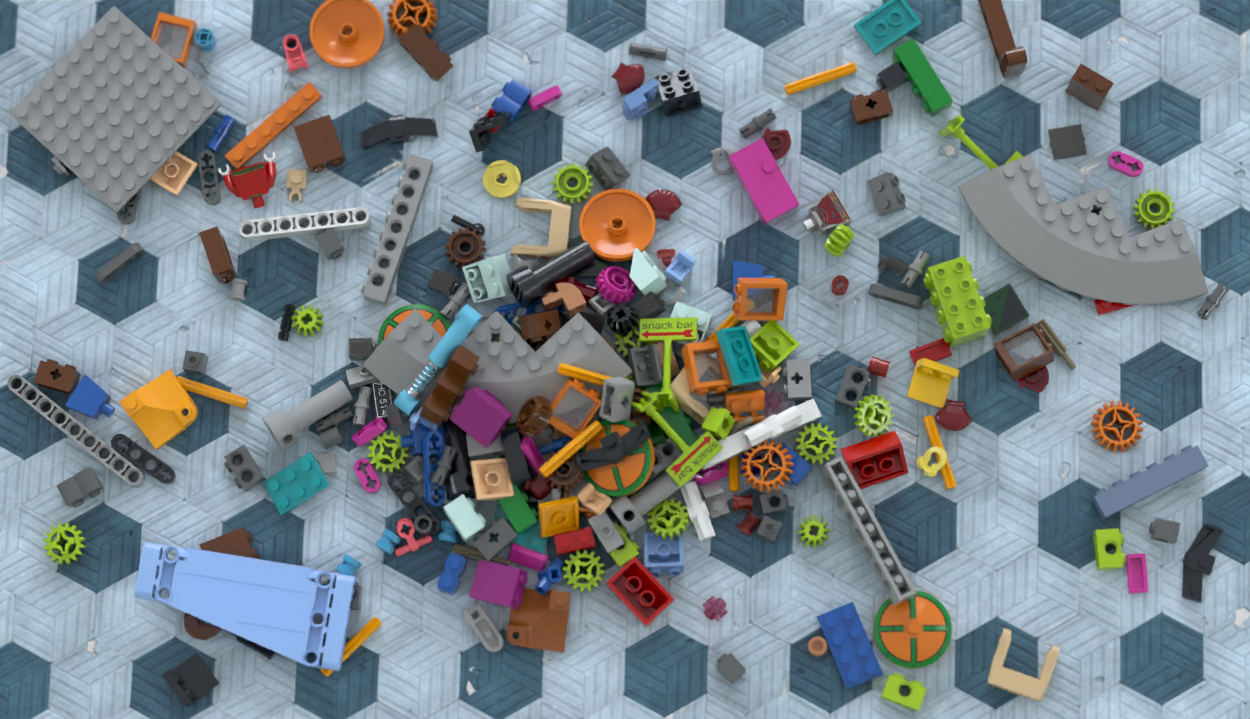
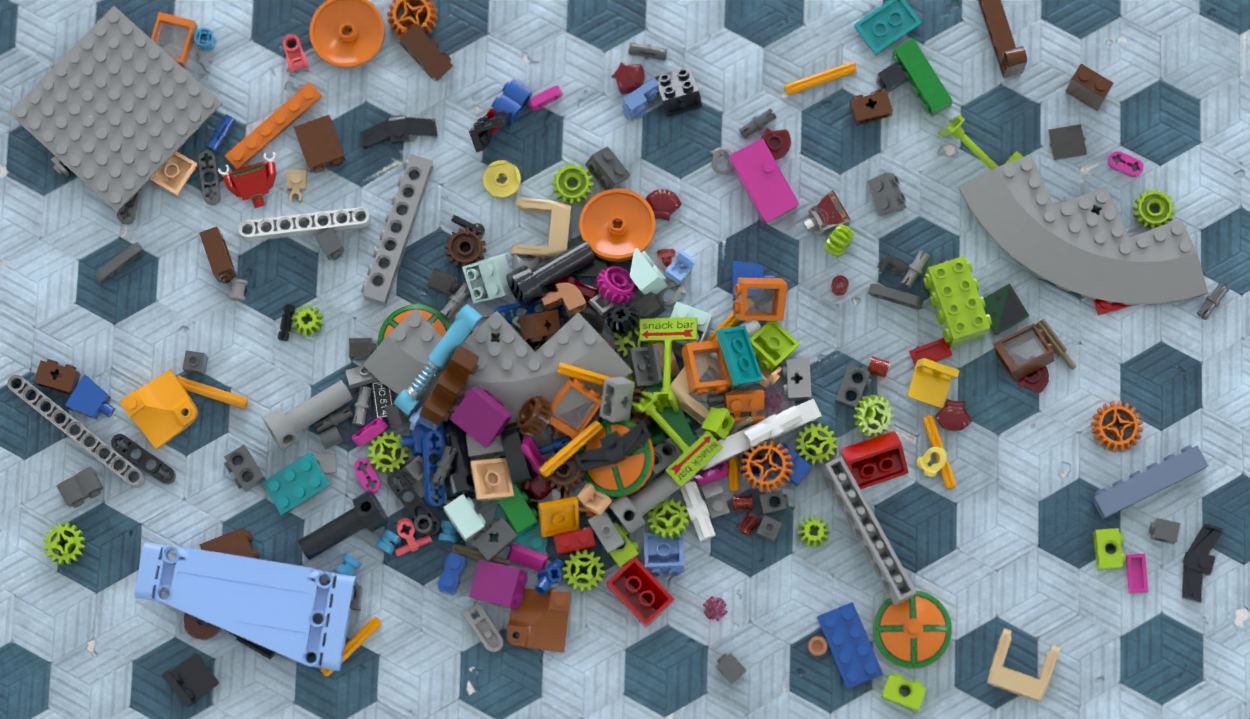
none -> black piece [298,490,389,560]

